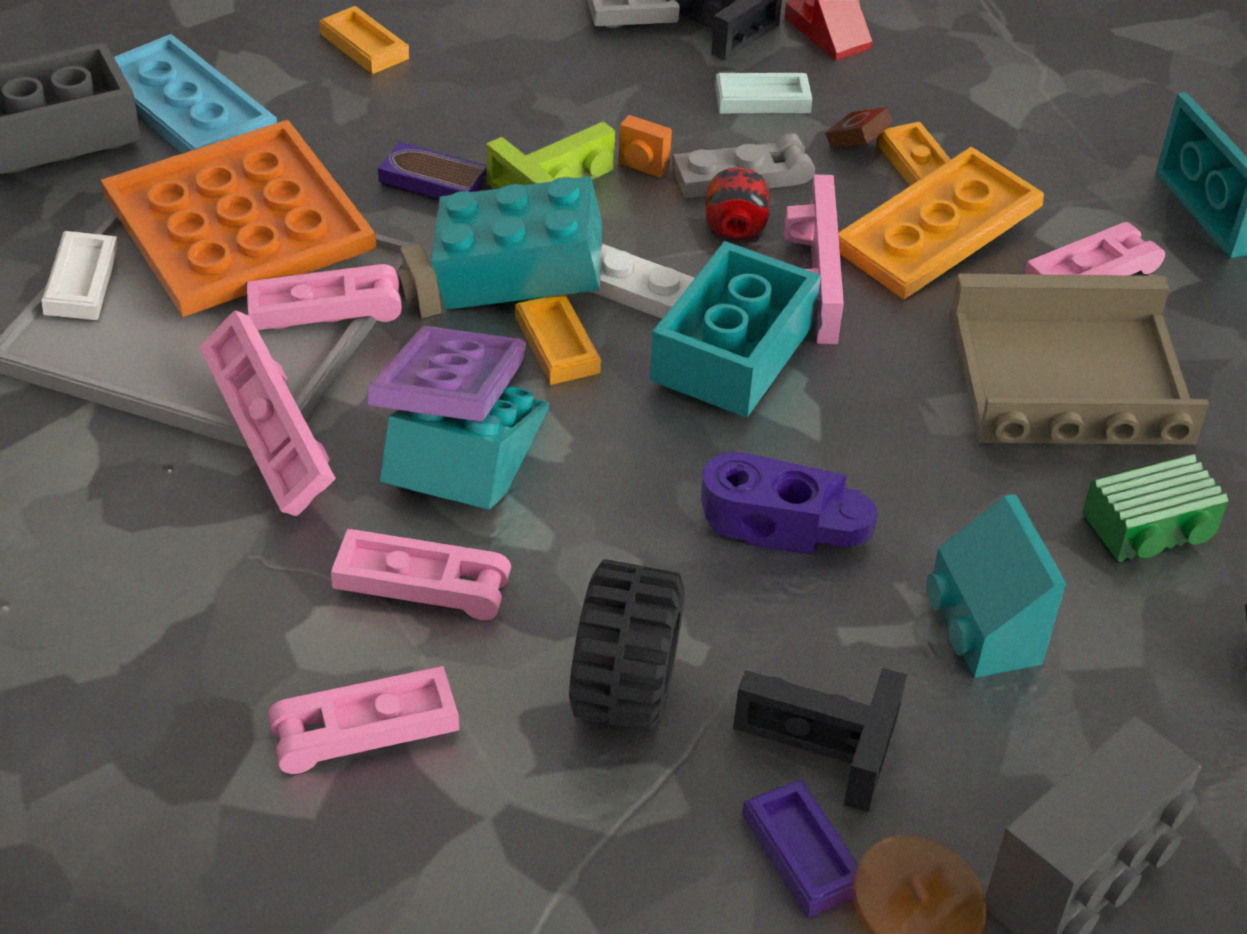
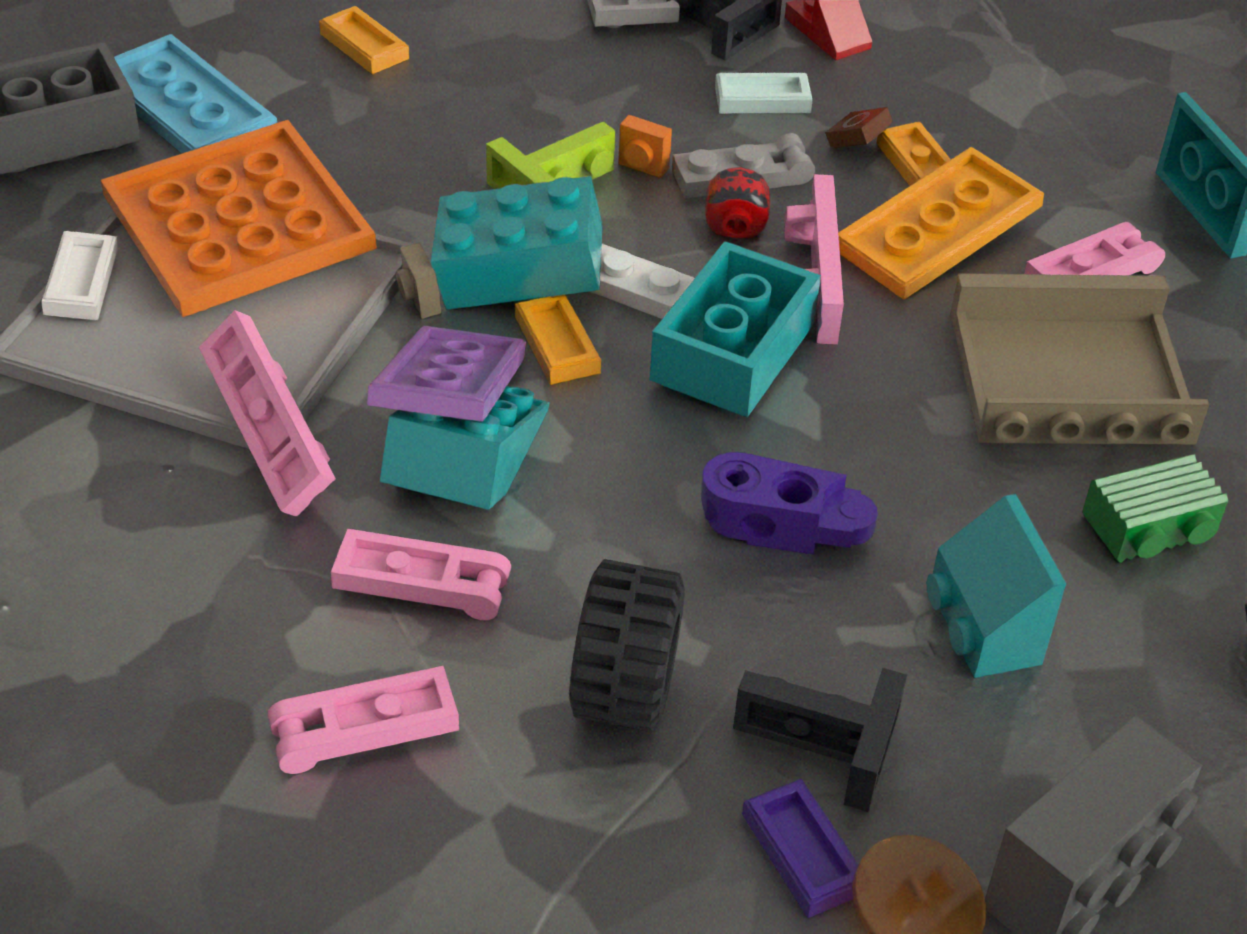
bright pink plate [247,264,402,330] -> none
tile [378,142,487,199] -> none

